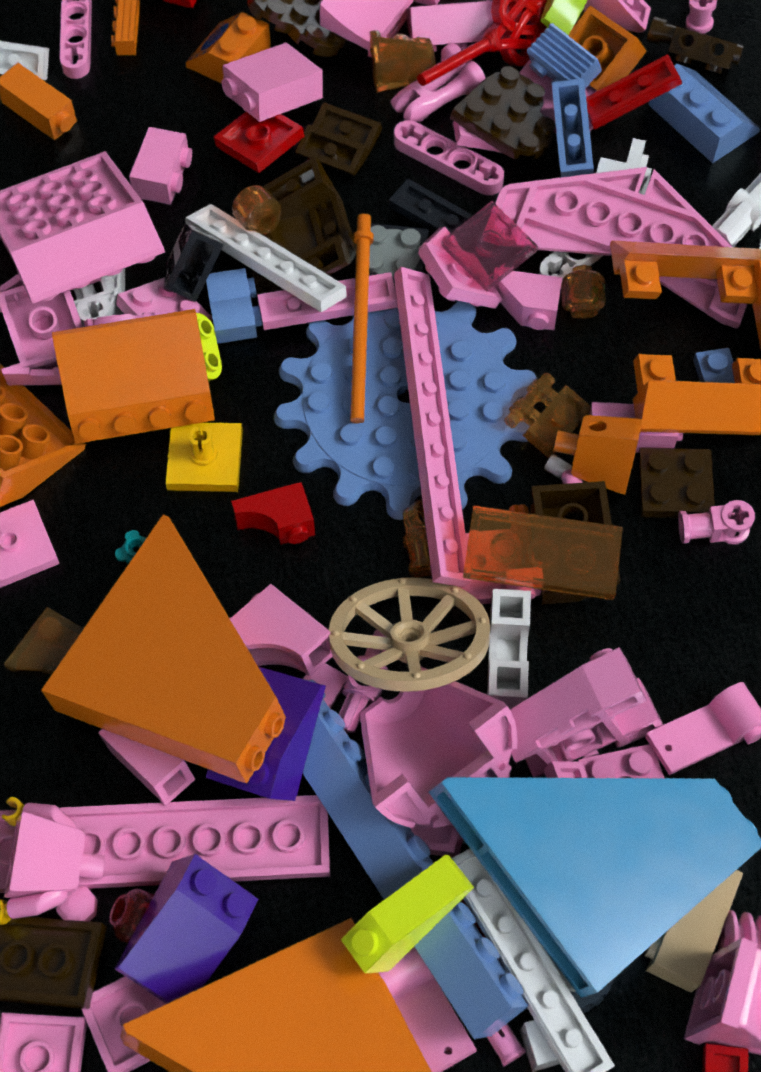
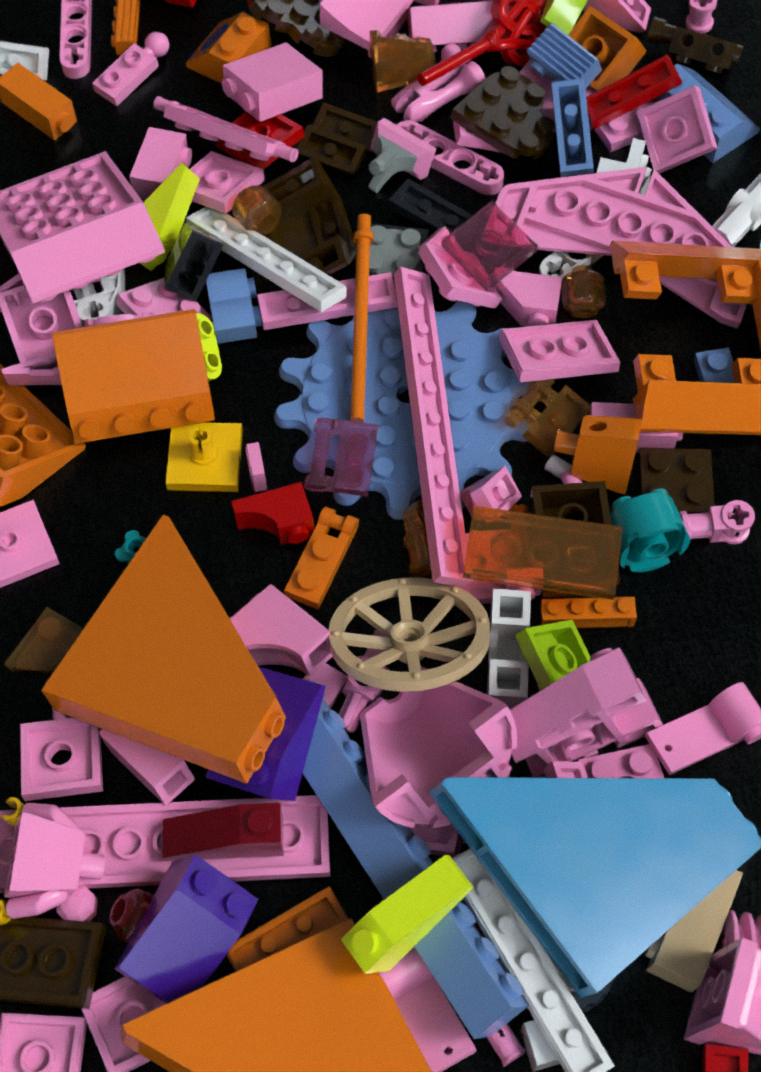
none -> bright pink plate [20,677,103,801]
none -> bright pink plate [92,32,169,106]
none -> neon yellow slope [140,162,200,271]
none -> bright pink plate [153,96,298,162]
none -> dark red slope [162,803,284,861]
none -> bright pink plate [190,151,265,214]
none -> orange tile [226,886,348,972]
none -> bright pink tile [245,442,267,492]
none -> orange plate [284,506,359,610]
none -> clear pink plate [304,418,379,497]
none -> piece [368,118,437,194]
none -> bright pink slope [460,465,522,525]
none -> bright pink tile [499,320,620,383]
none -> lime plate [515,620,590,691]
none -> orange piece [540,597,637,628]
none -> bright pink plate [595,100,654,152]
none -> teal brick [610,488,690,572]
none -> bright pink plate [637,85,718,174]

